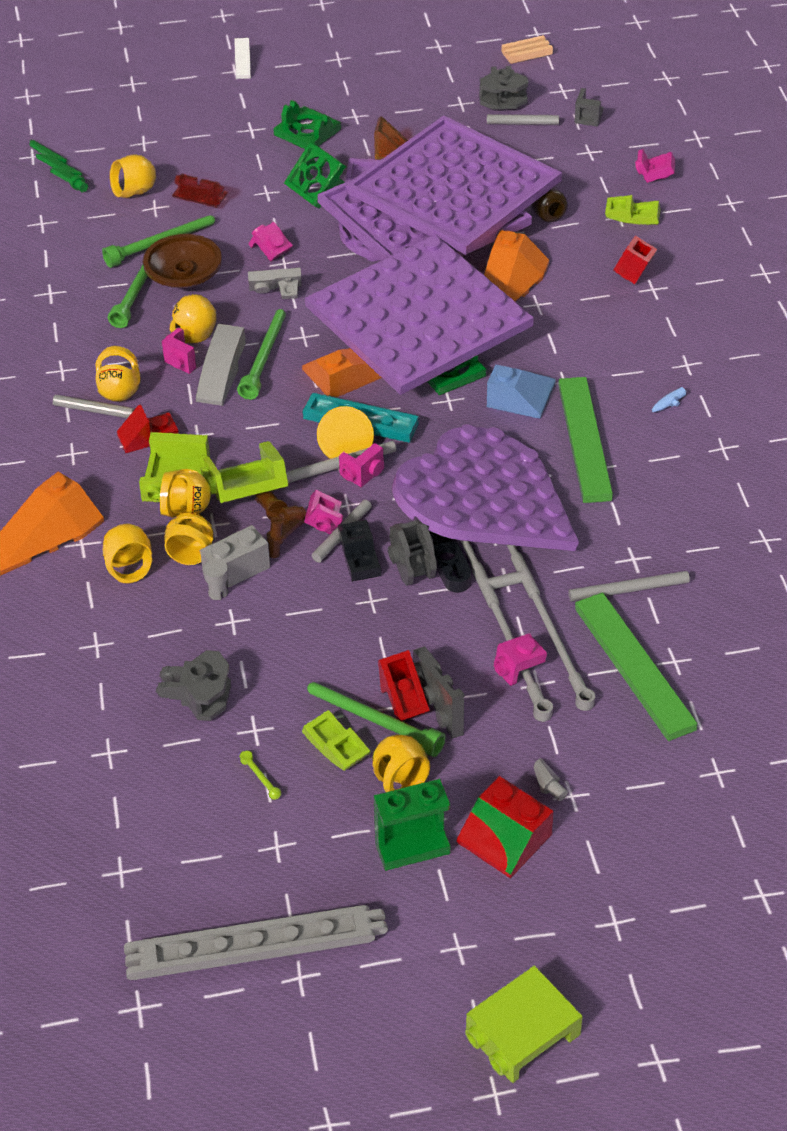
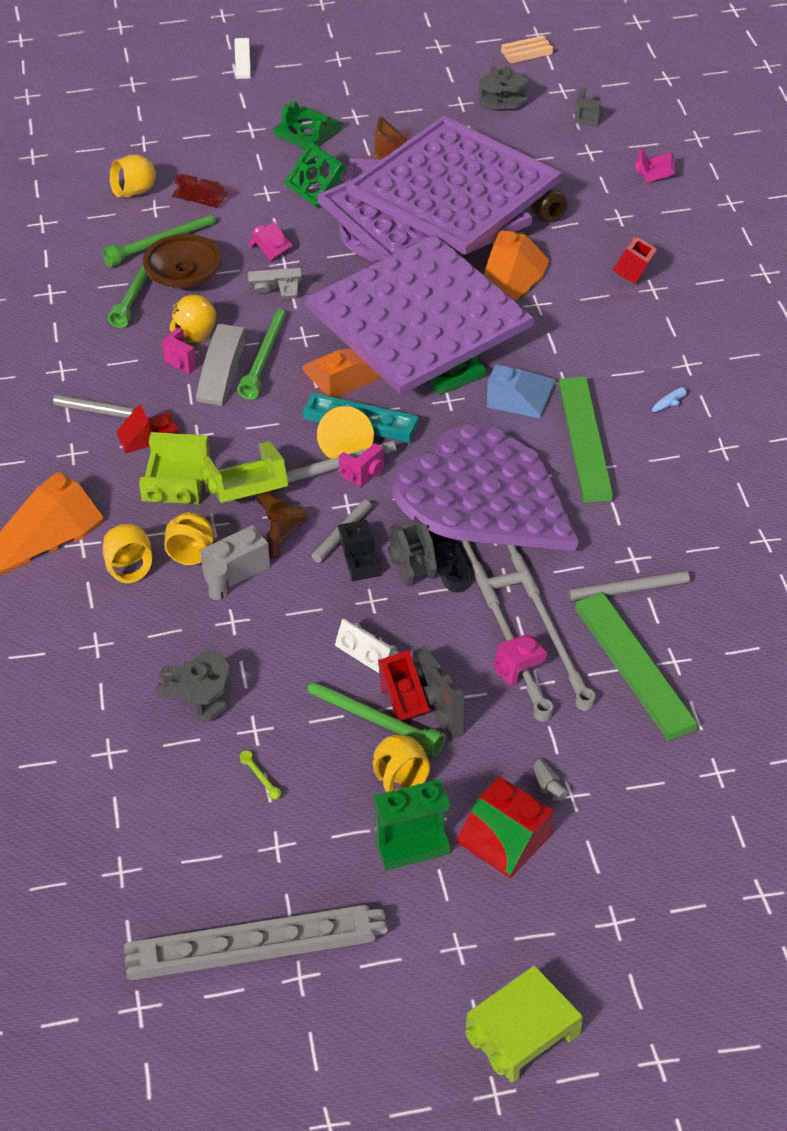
green piece [29,140,88,192] -> none
yellow helmet [95,346,140,402] -> none
yellow helmet [160,469,211,518] -> none
lime slope [302,710,371,771] -> none
dark pink bracket [304,490,343,534] -> none
light grey bar [487,114,559,125] -> none
lime slope [605,195,661,225] -> none
none -> white hinge [335,619,399,673]

